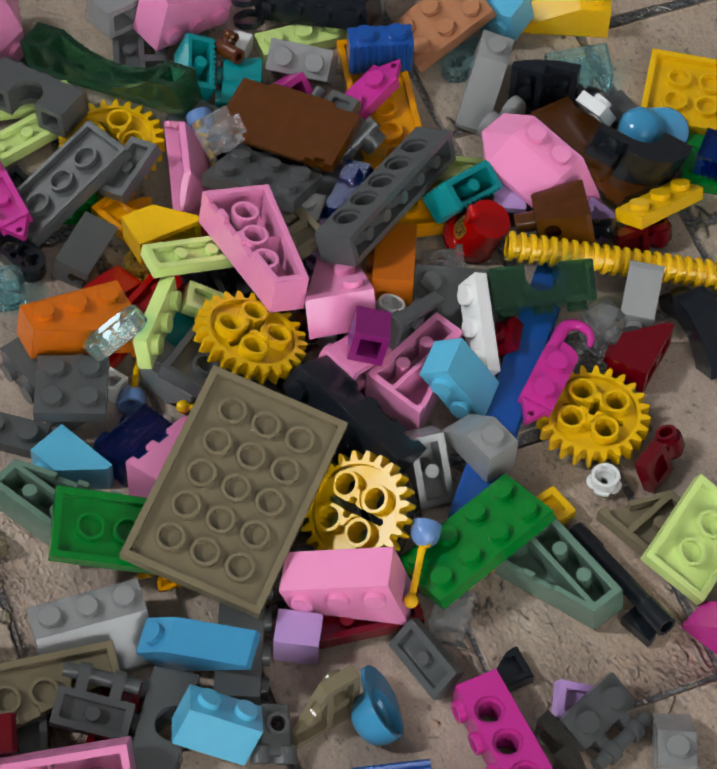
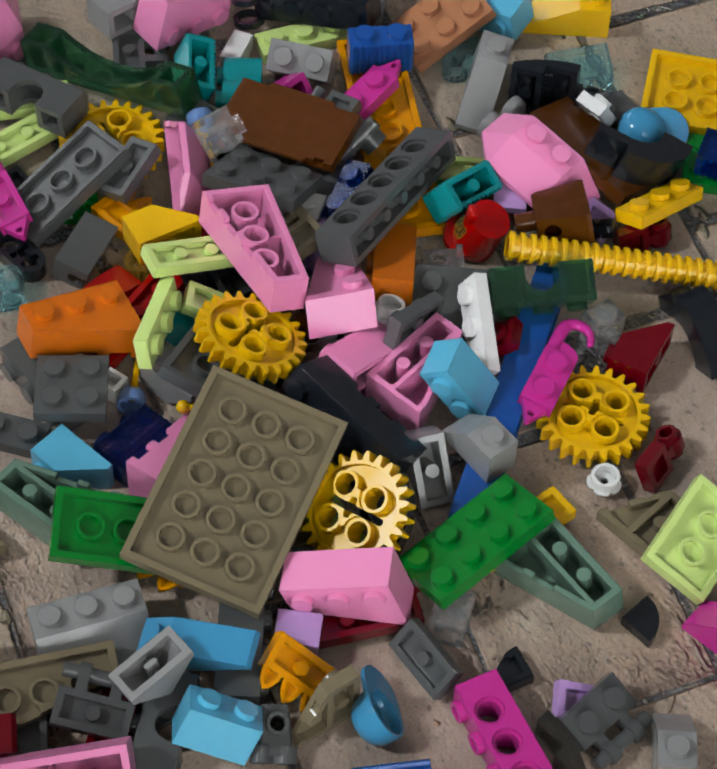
clear light blue beam [83,305,148,362] -> none
reddish brown arm [215,29,245,65] -> none
magenta brick [347,305,391,366] -> none
hinge [403,518,442,608] -> none
black piece [569,522,676,635] -> none
light grey slope [616,260,665,335] -> none
none -> light grey slope [108,625,194,705]
none -> light orange plate [257,631,336,713]

